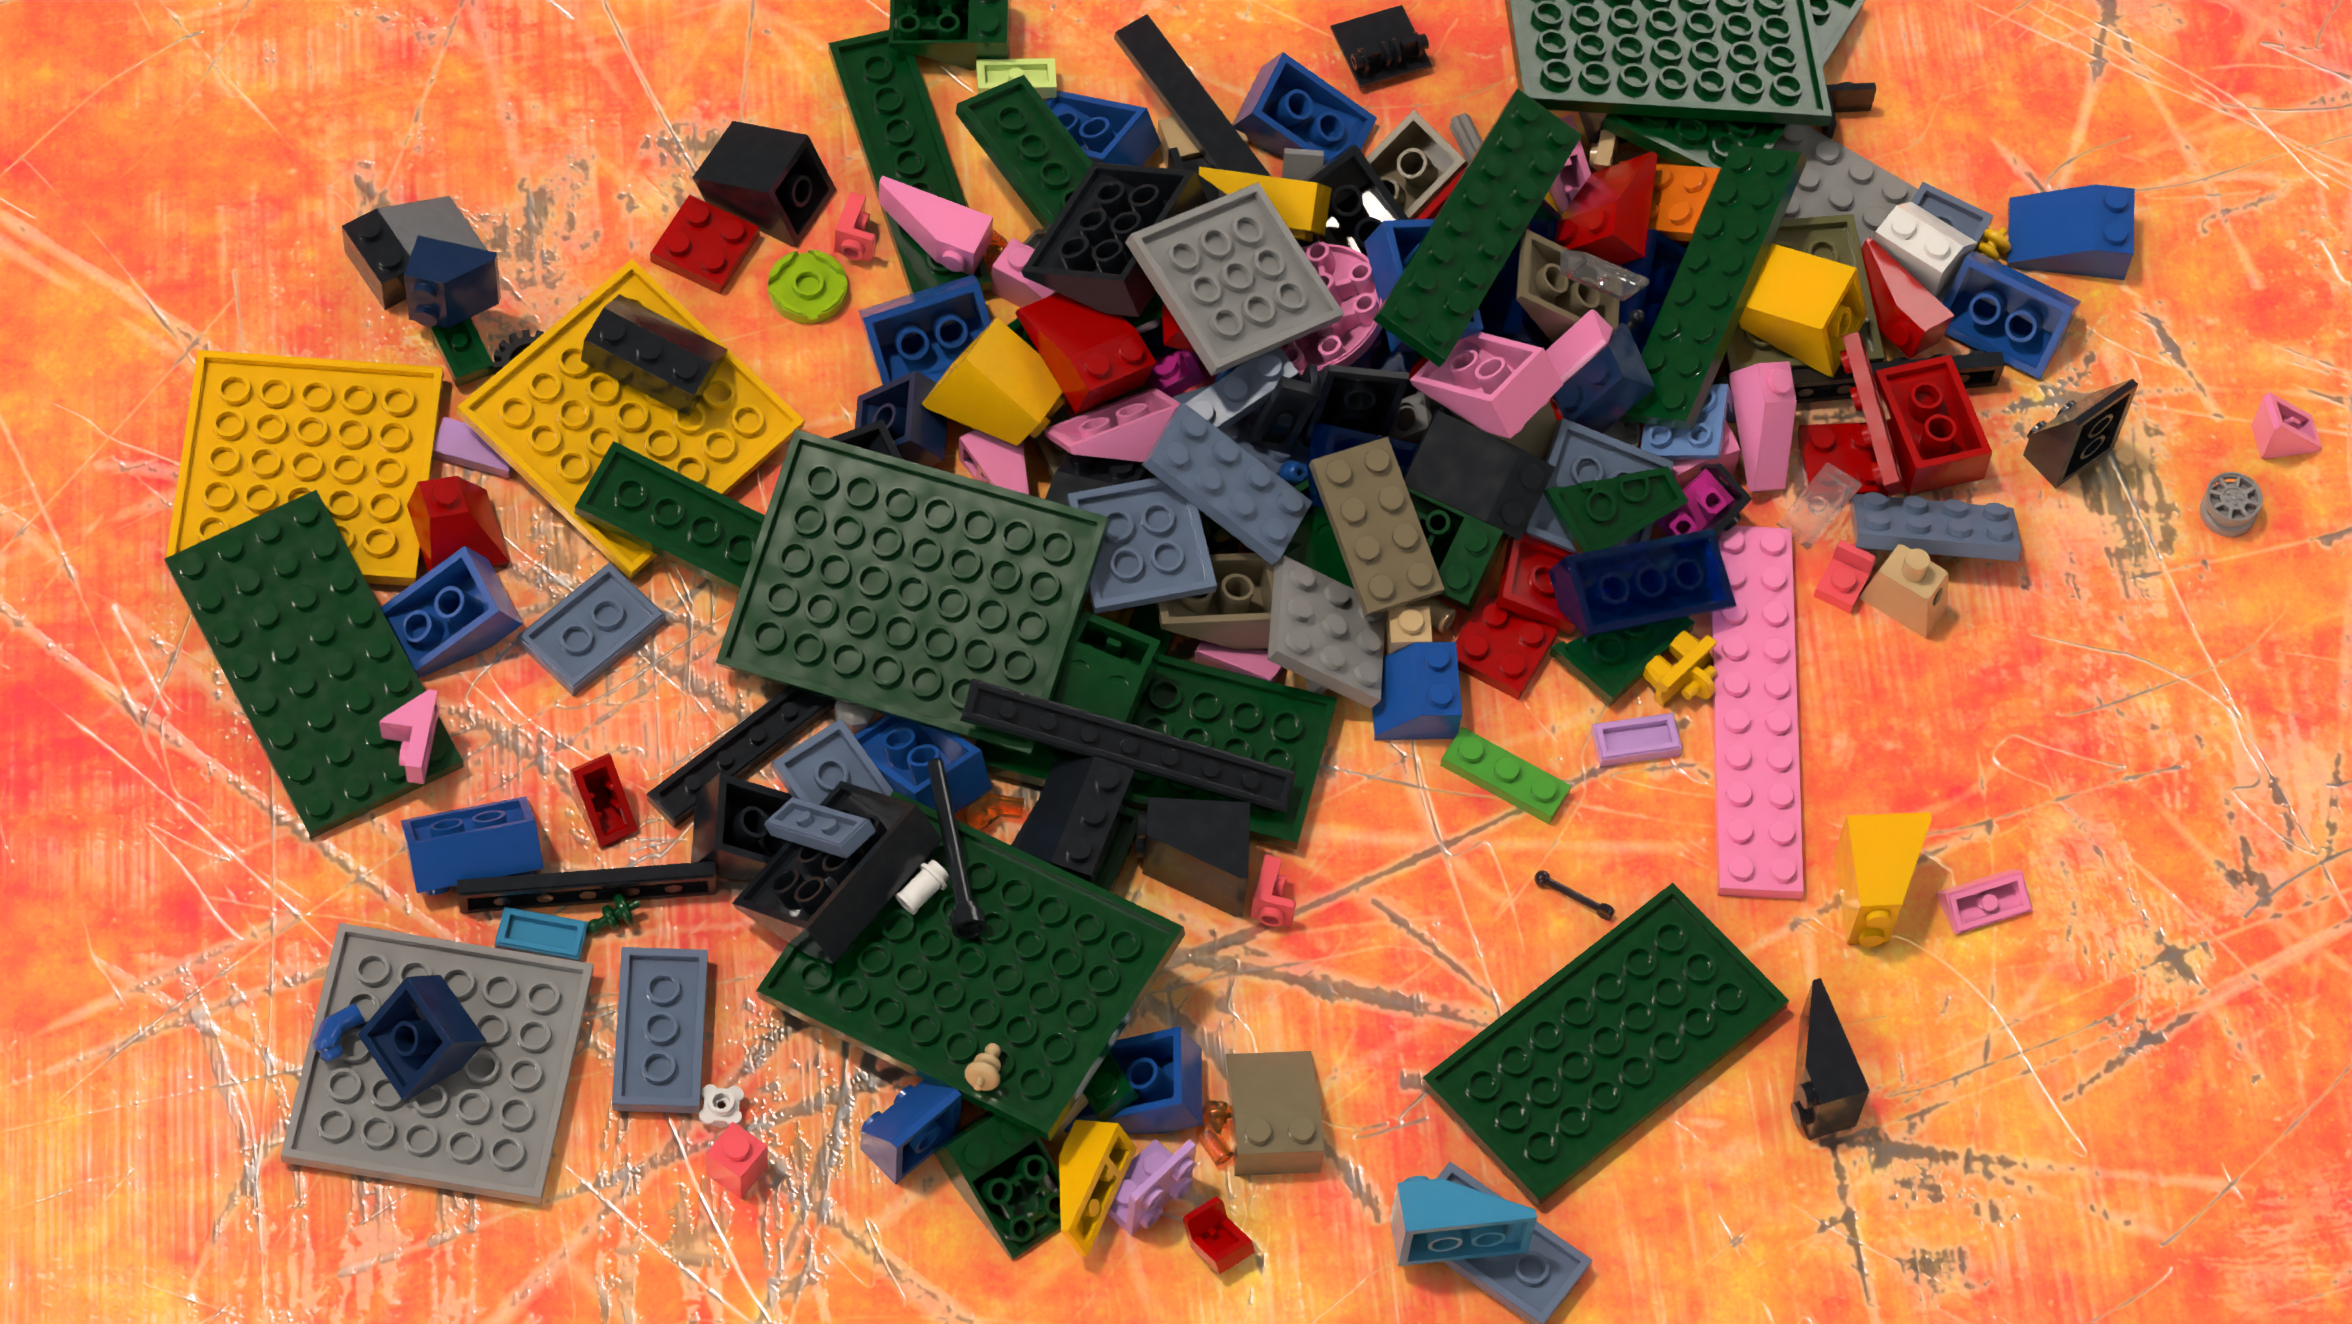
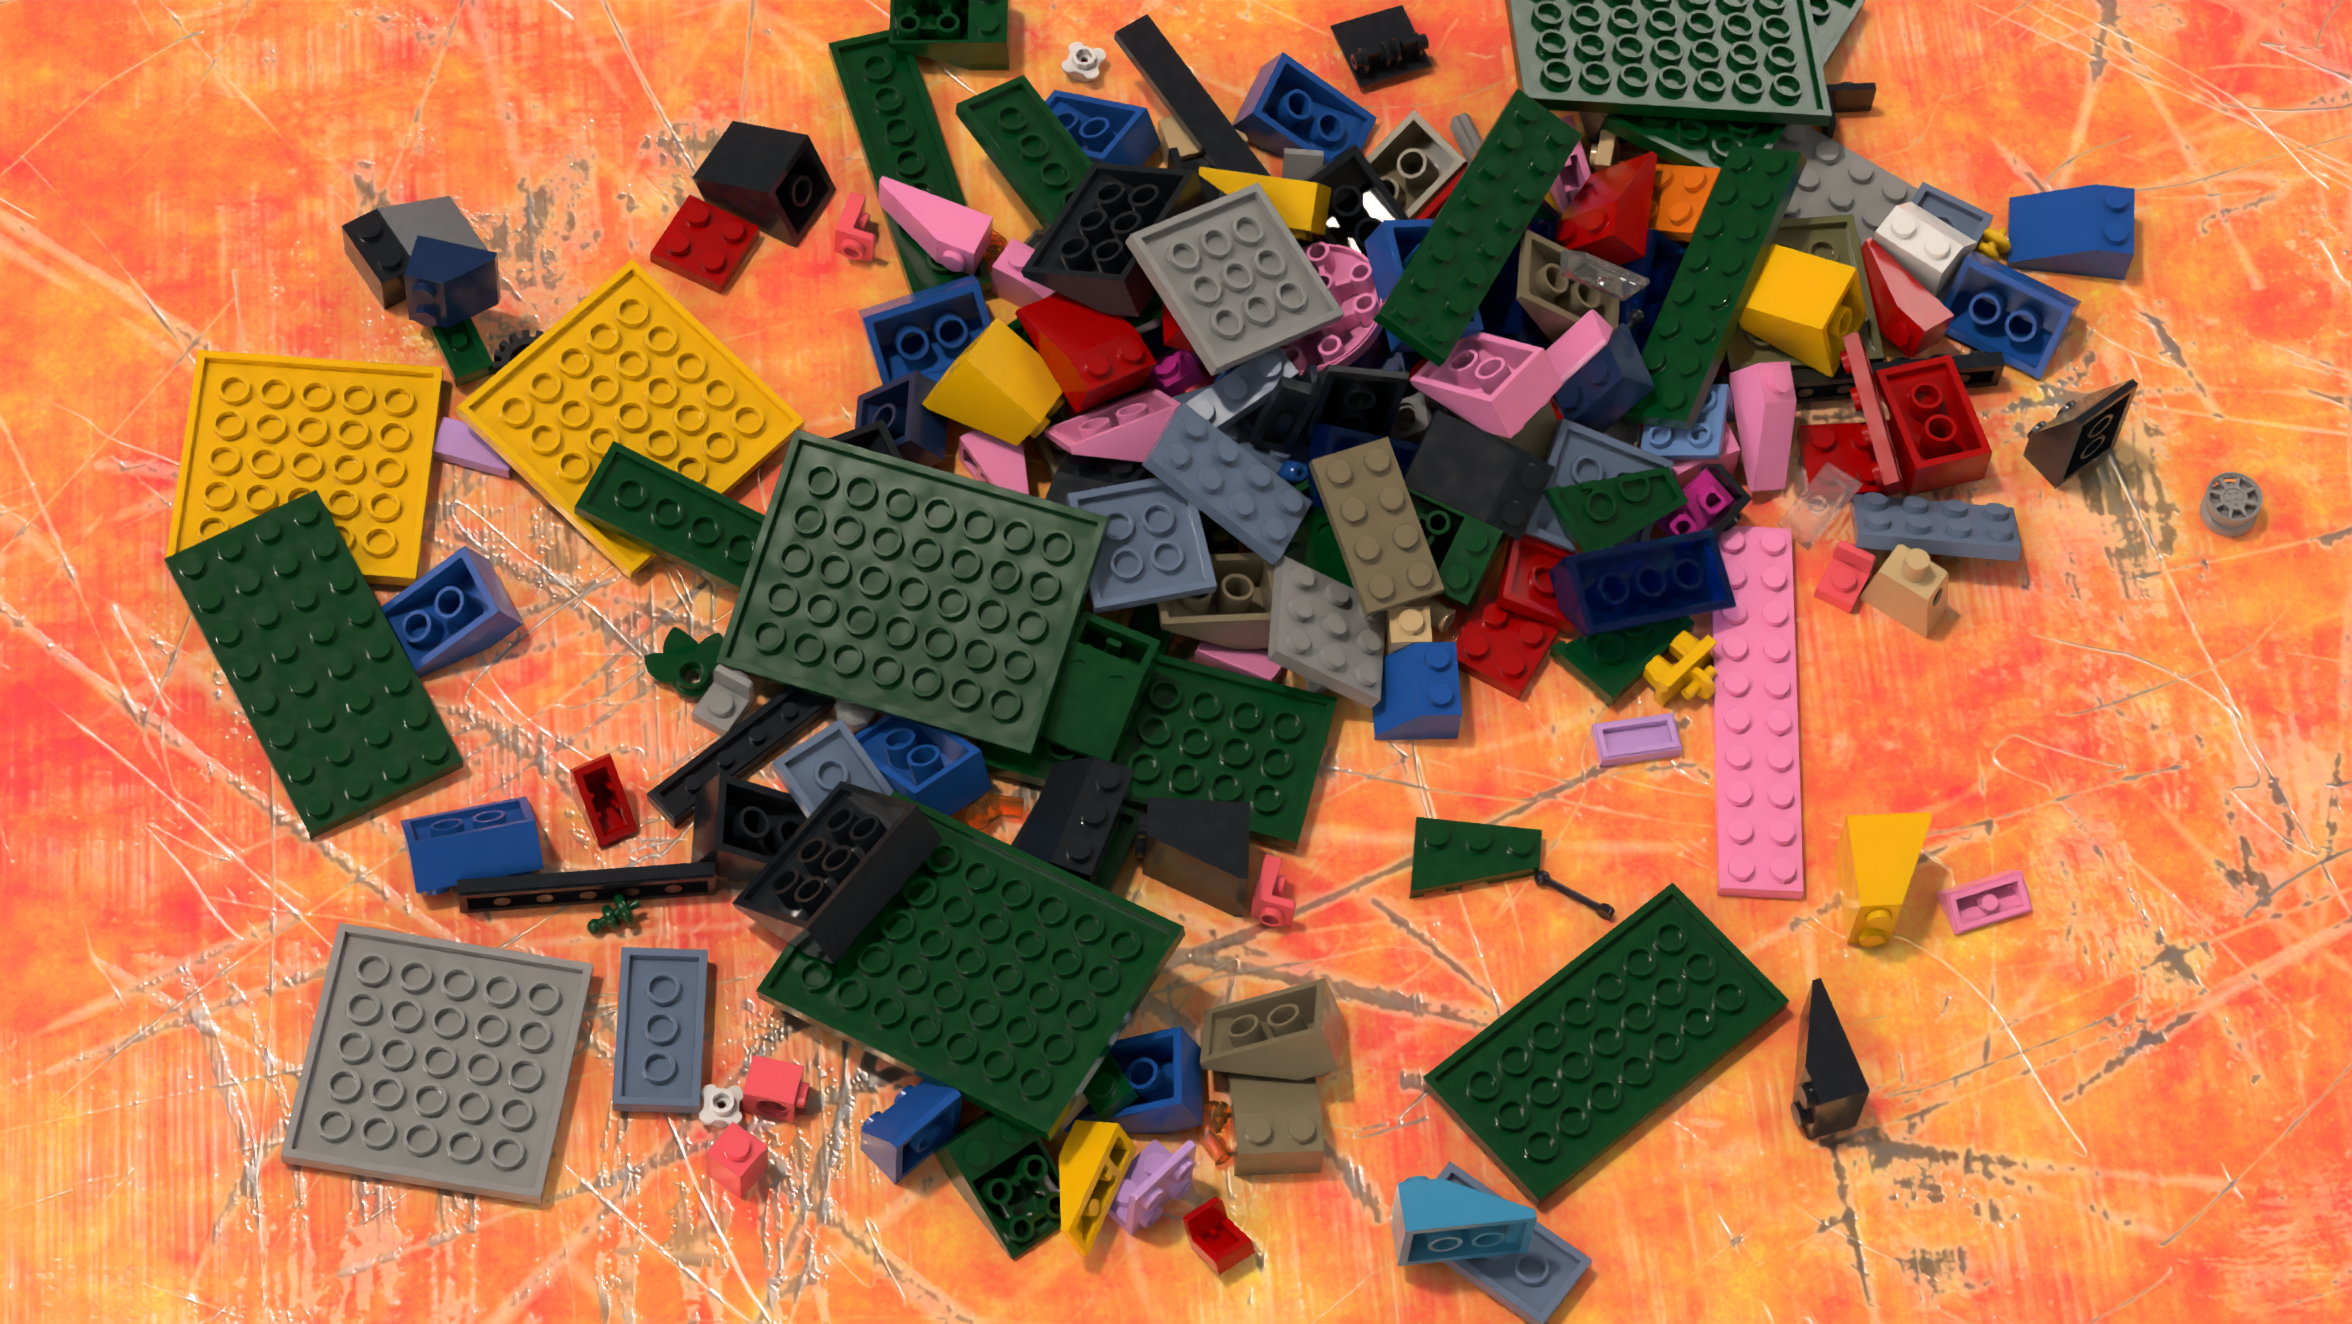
blue arm [313,1003,364,1062] -> none
dark blue slope [357,975,486,1100] -> none
bright pink slope [379,689,440,784] -> none
red slope [407,476,510,572] -> none
dark azure tile [494,907,588,962] -> none
sand blue tile [517,562,666,697] -> none
black slope [581,294,728,417] -> none
sand blue tile [764,797,876,859] -> none
lime tile [768,250,848,324] -> none
white pin [895,860,950,915] -> none
black piece [928,758,987,939] -> none
black tile [960,678,1296,814] -> none
tan hair [965,1043,1001,1091] -> none
yellowish green plate [976,58,1057,98] -> none
bright green plate [1440,727,1571,825] -> none
bright pink slope [2251,392,2322,459] -> none
none -> dark green plate [644,627,723,699]
none -> light grey bracket [691,664,754,737]
none -> coral brick [743,1055,810,1123]
none -> white plate [1062,42,1106,82]
none -> dark tan slope [1200,978,1343,1081]
none -> dark green wing [1409,817,1542,899]

